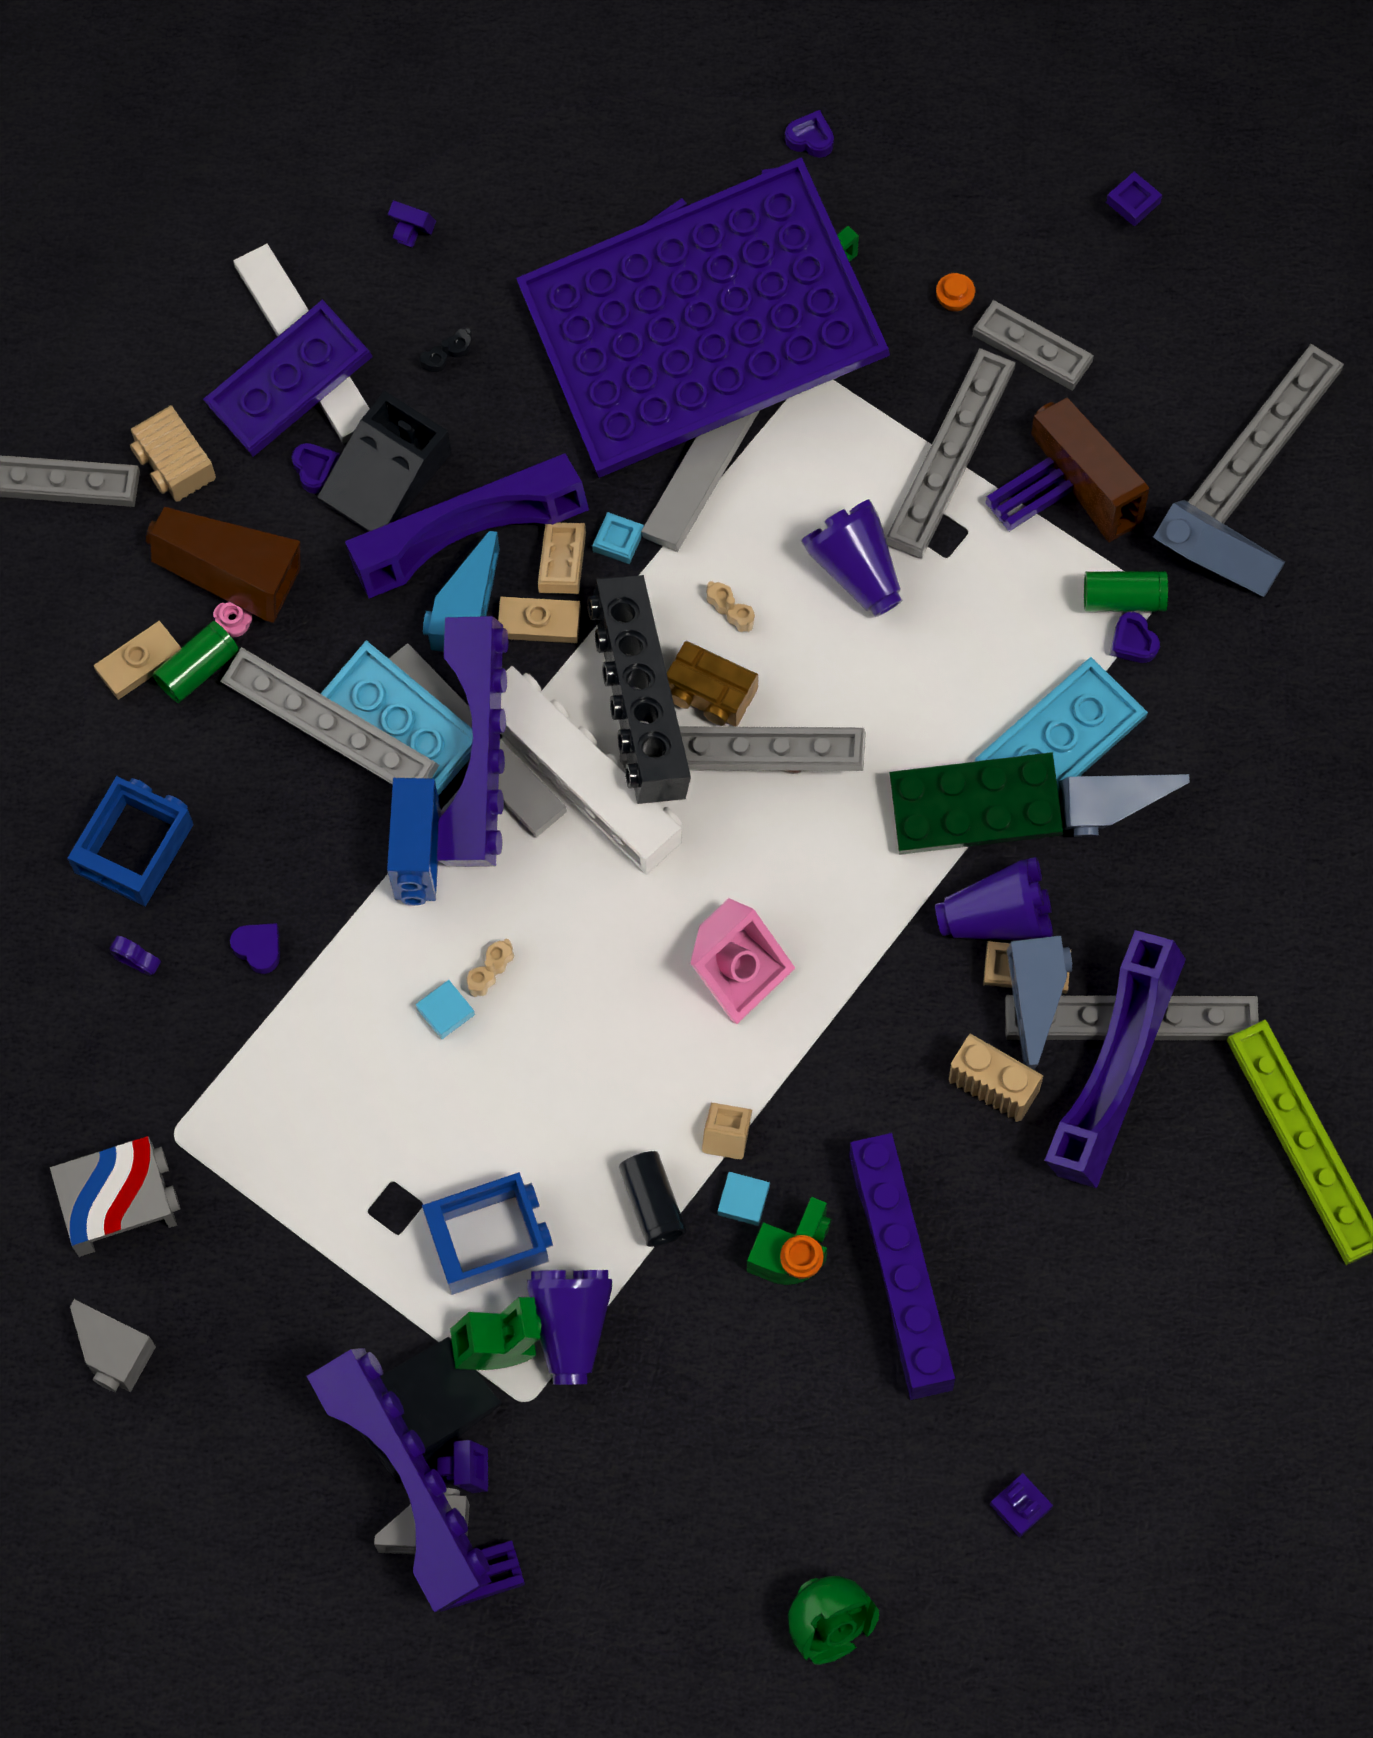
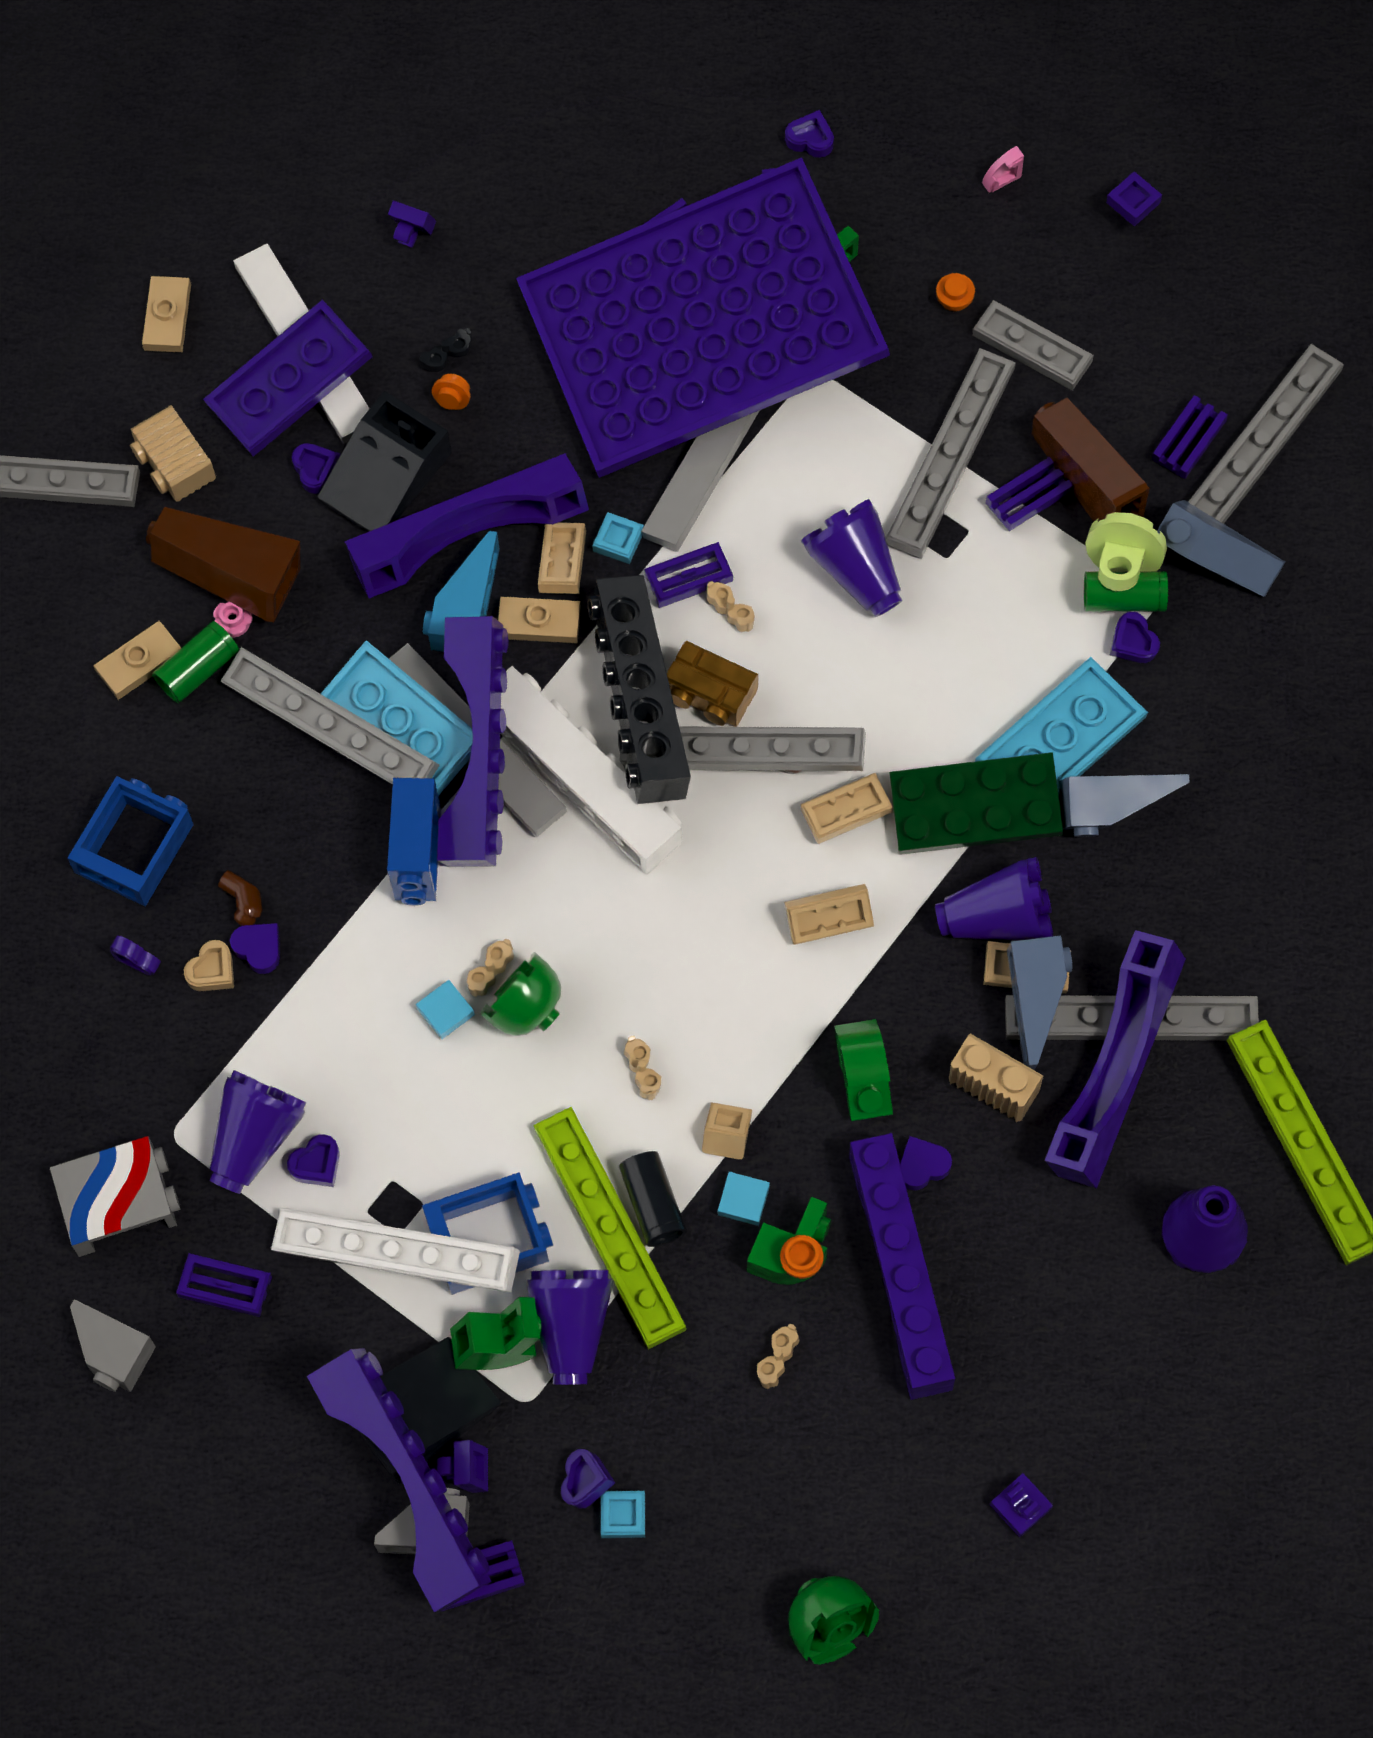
bright pink slope [690,898,795,1024] -> none
none -> tan plate [142,276,191,352]
none -> dark purple tile [176,1253,272,1317]
none -> tan tile [184,940,234,991]
none -> dark purple cone [209,1070,306,1194]
none -> reddish brown arm [218,870,262,926]
none -> white tile [271,1208,520,1293]
none -> dark purple tile [287,1134,340,1187]
none -> orange plate [432,374,471,410]
none -> green cylinder [480,952,561,1036]
none -> lime tile [534,1107,686,1349]
none -> dark purple tile [561,1449,615,1509]
none -> medium azure tile [601,1491,645,1538]
none -> tan piece [624,1036,661,1100]
none -> dark purple tile [644,542,733,608]
none -> tan piece [757,1324,799,1389]
none -> tan plate [784,884,874,945]
none -> tan plate [801,773,893,844]
none -> green brick [834,1019,893,1121]
none -> dark purple tile [900,1136,952,1191]
none -> bright pink tile [982,146,1024,193]
none -> yellowish green tile [1085,512,1167,591]
none -> dark purple tile [1152,395,1228,479]
none -> dark purple cone [1162,1185,1248,1273]

